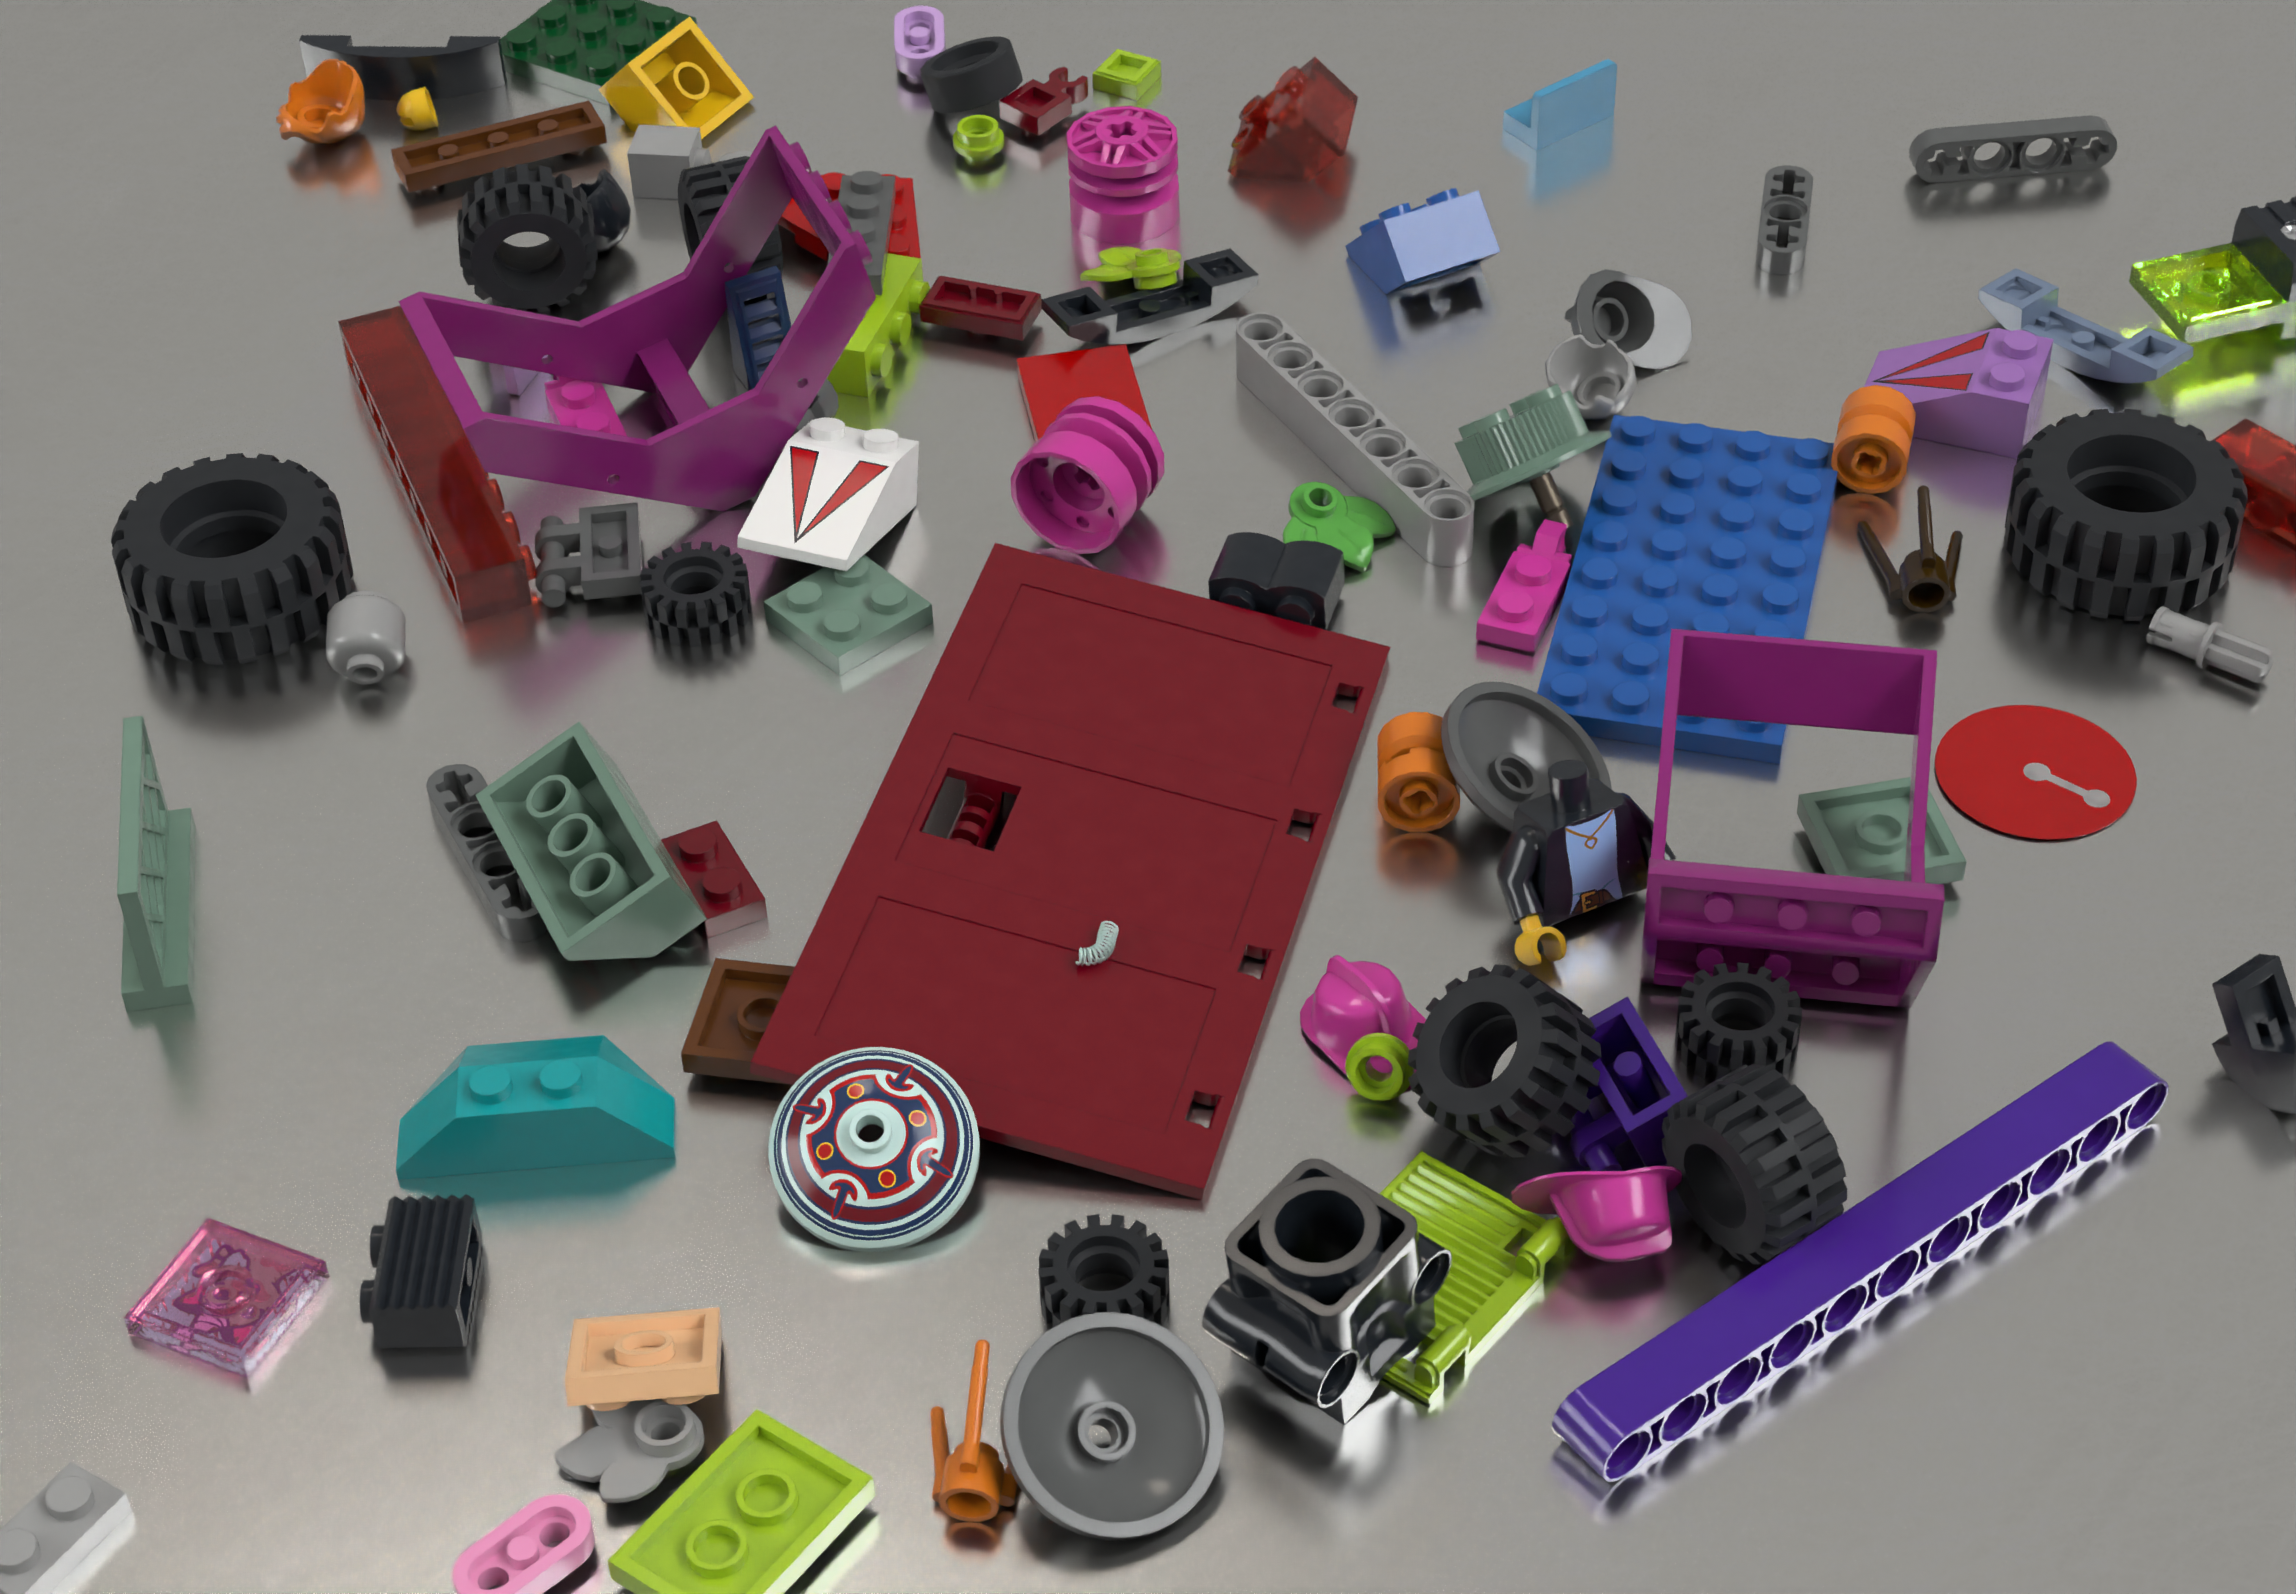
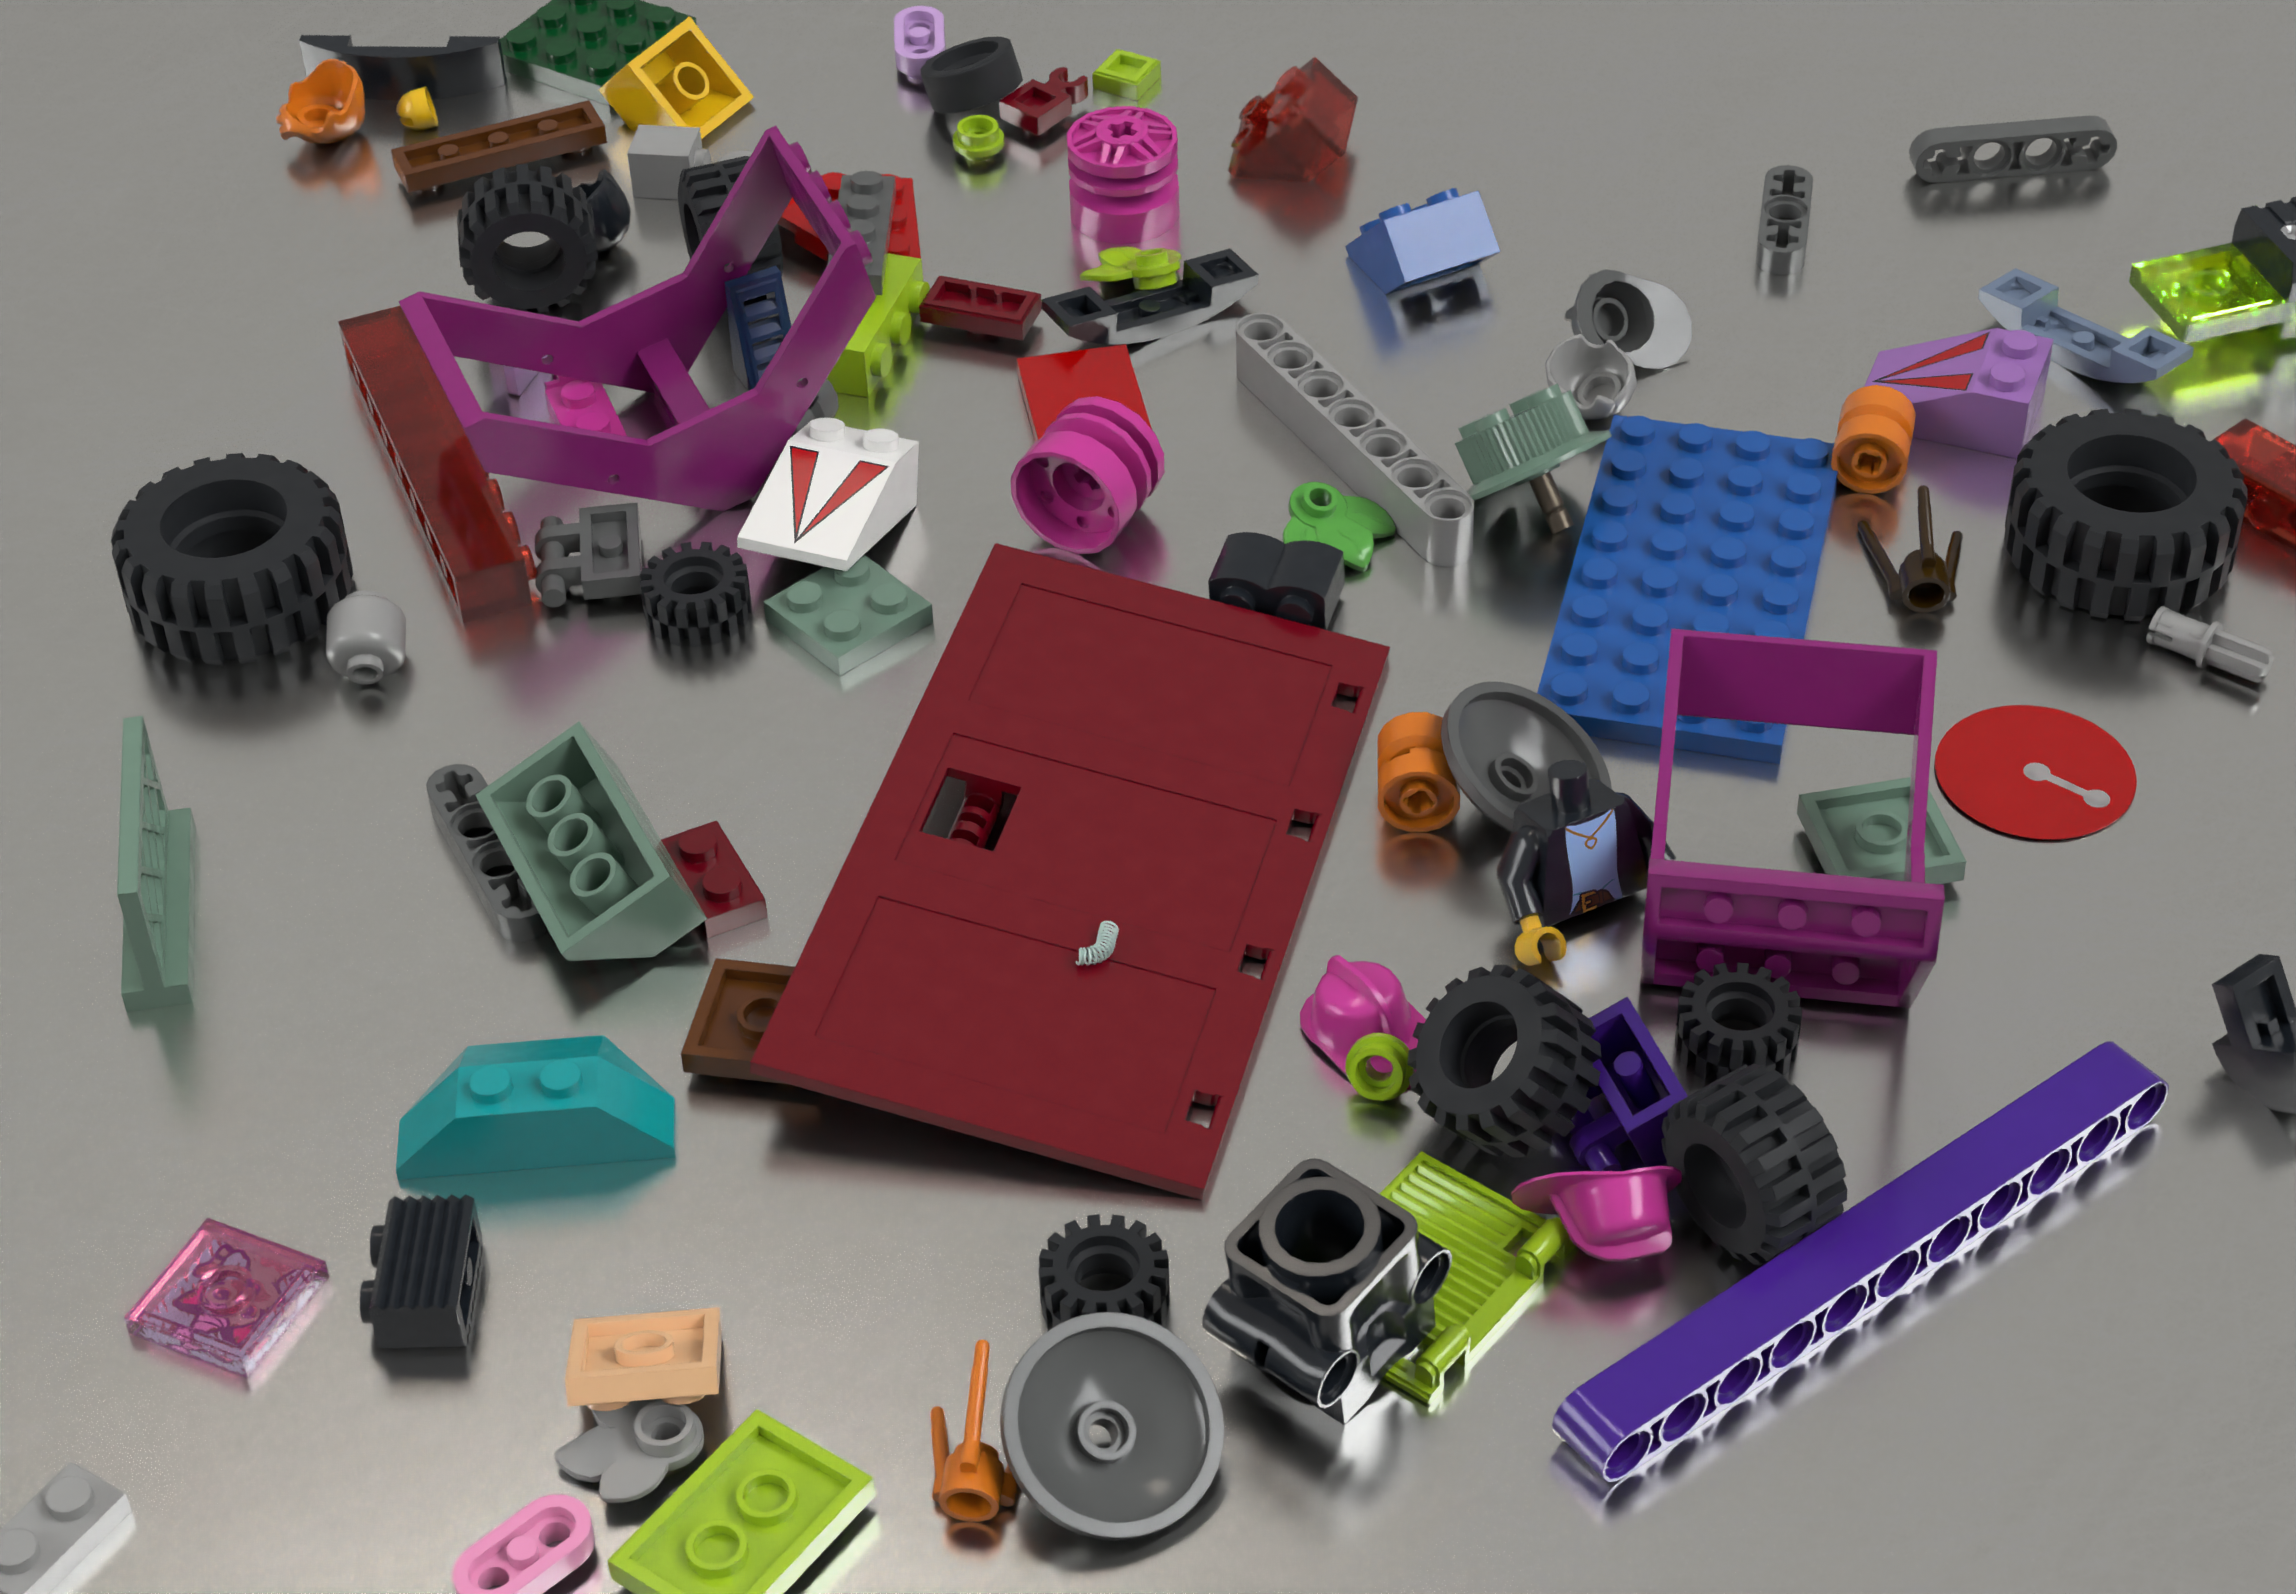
dish [768,1047,980,1252] -> none
dark pink hinge [1476,519,1572,653] -> none
dark azure panel [1503,59,1617,151] -> none

